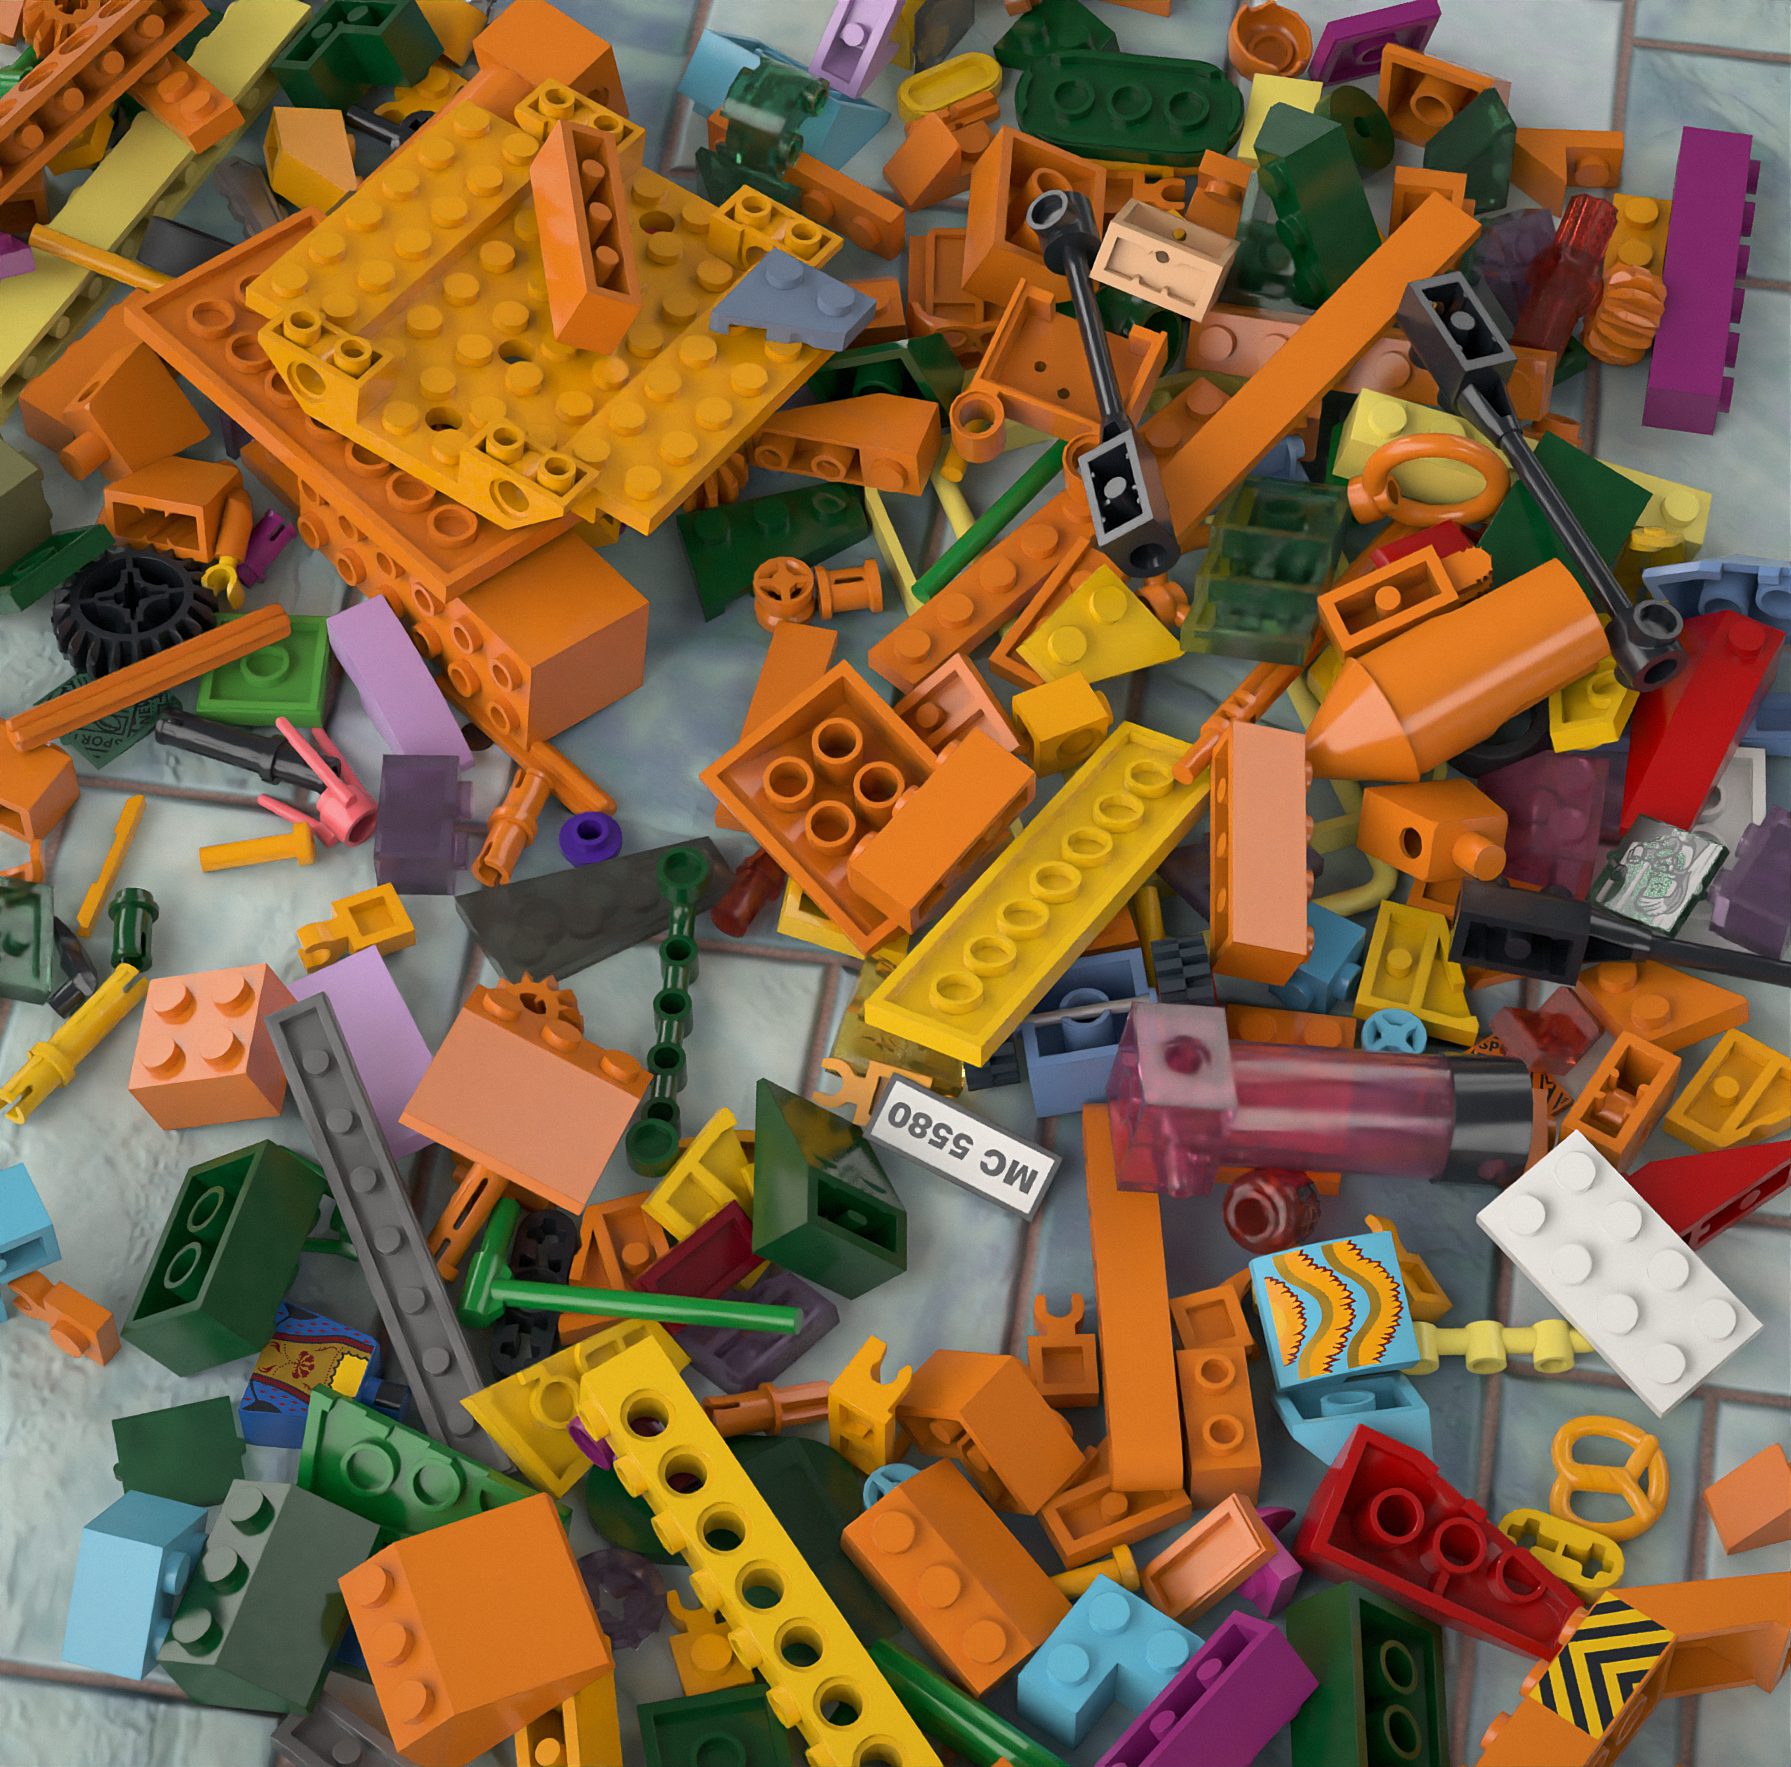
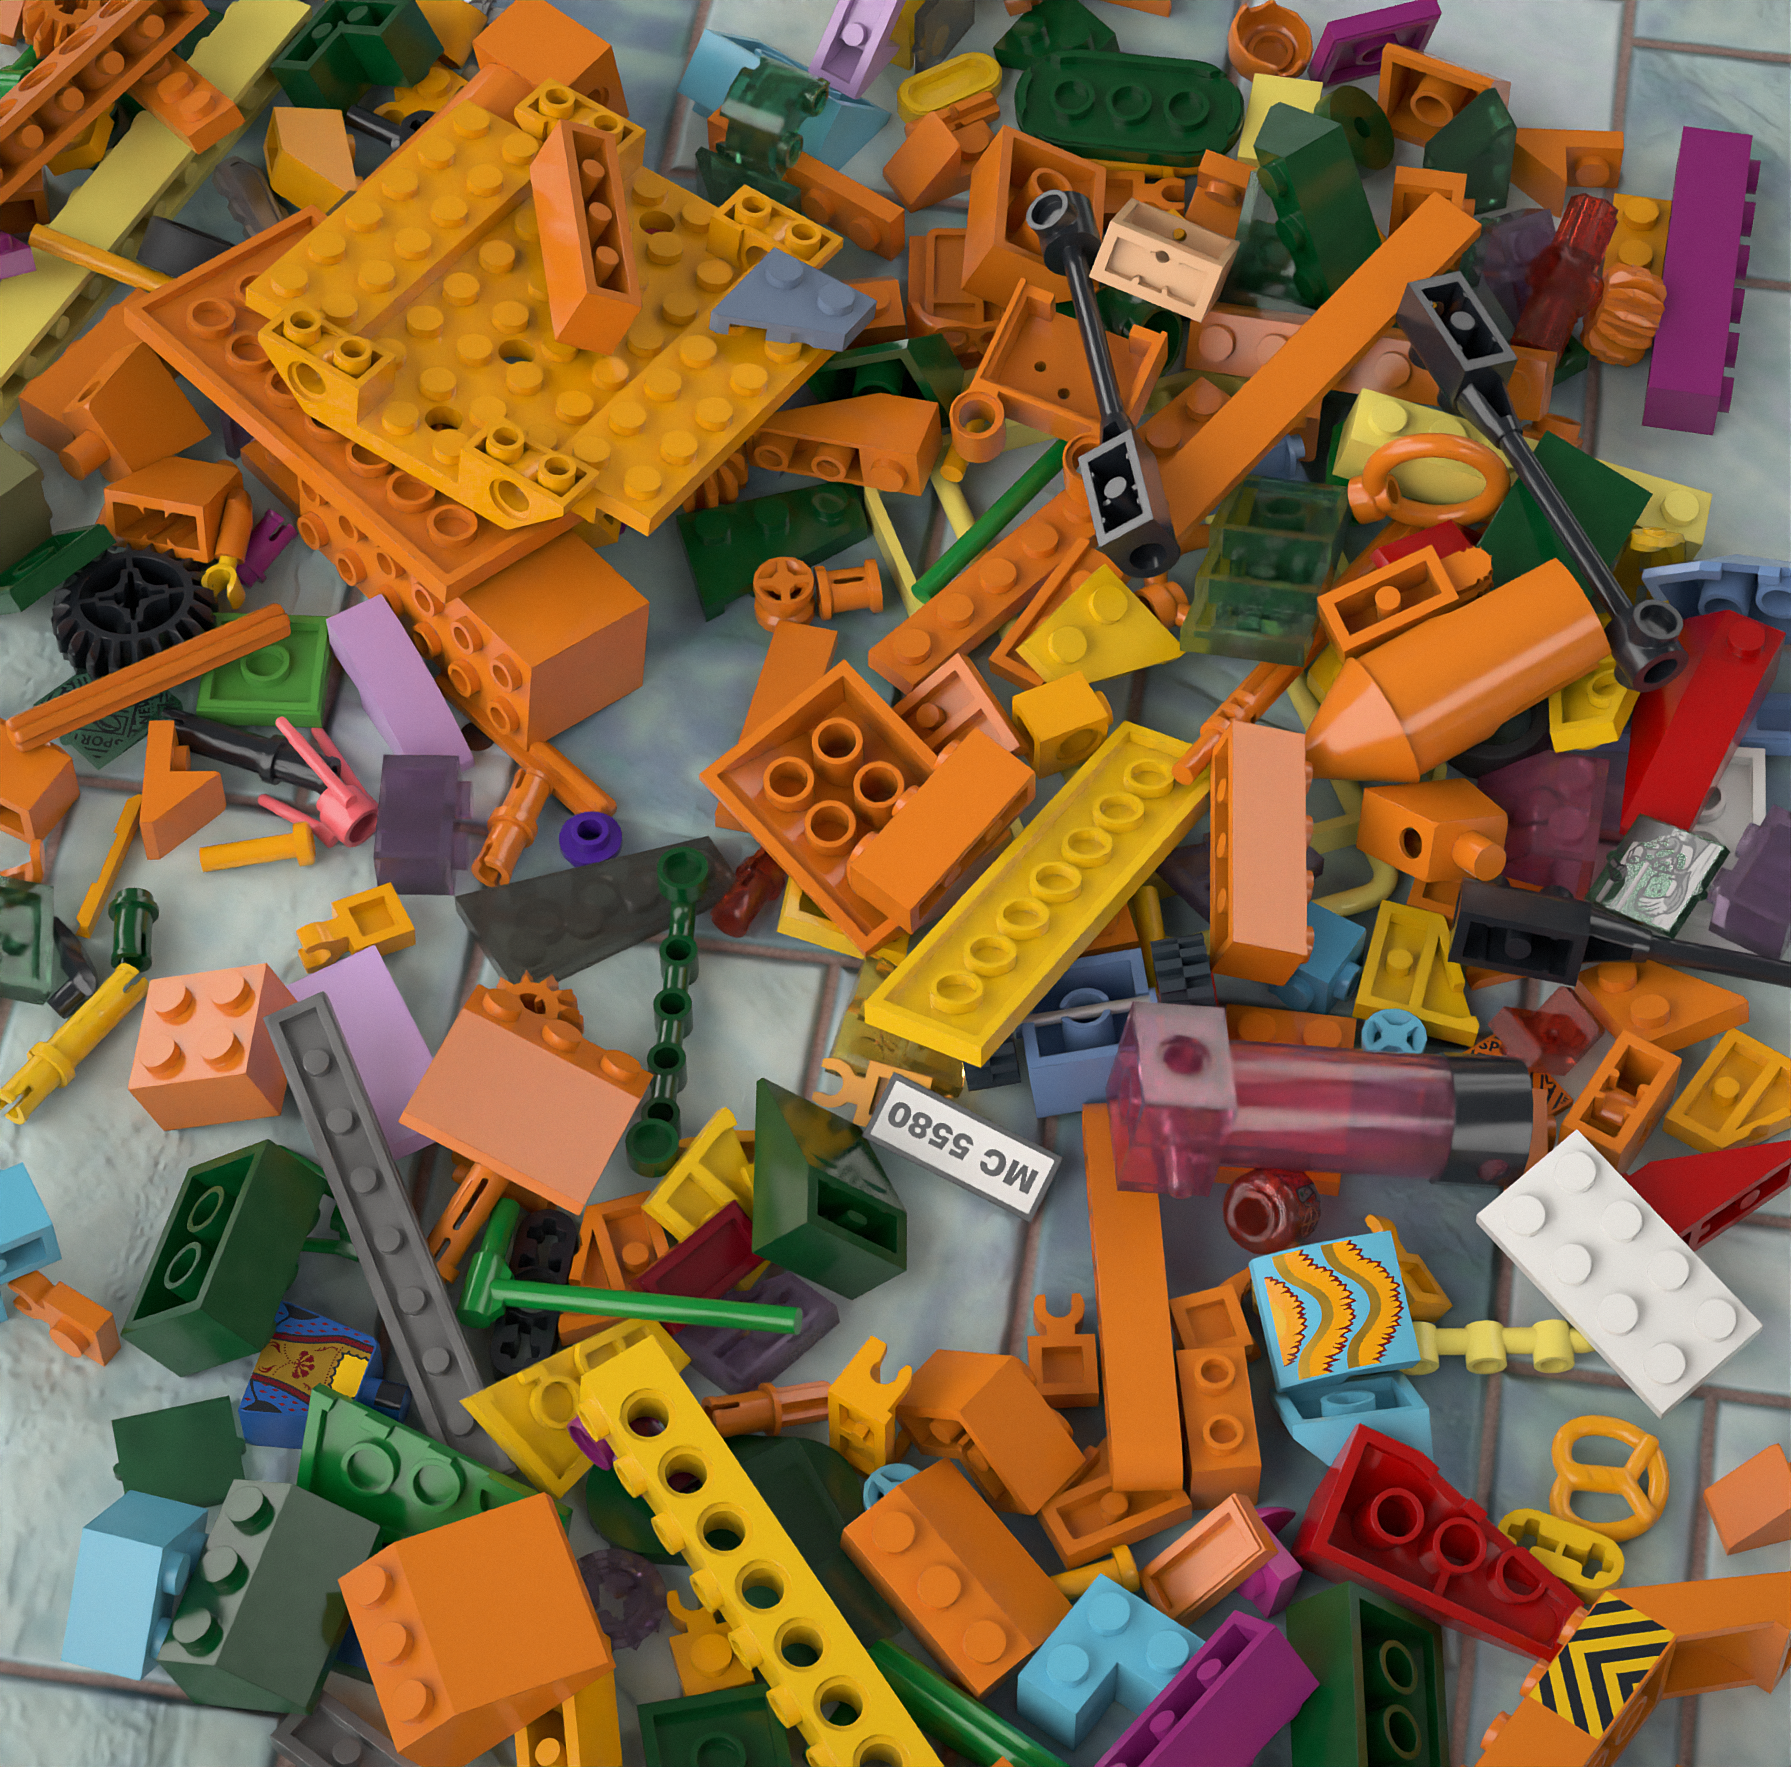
none -> orange slope [139,720,226,860]

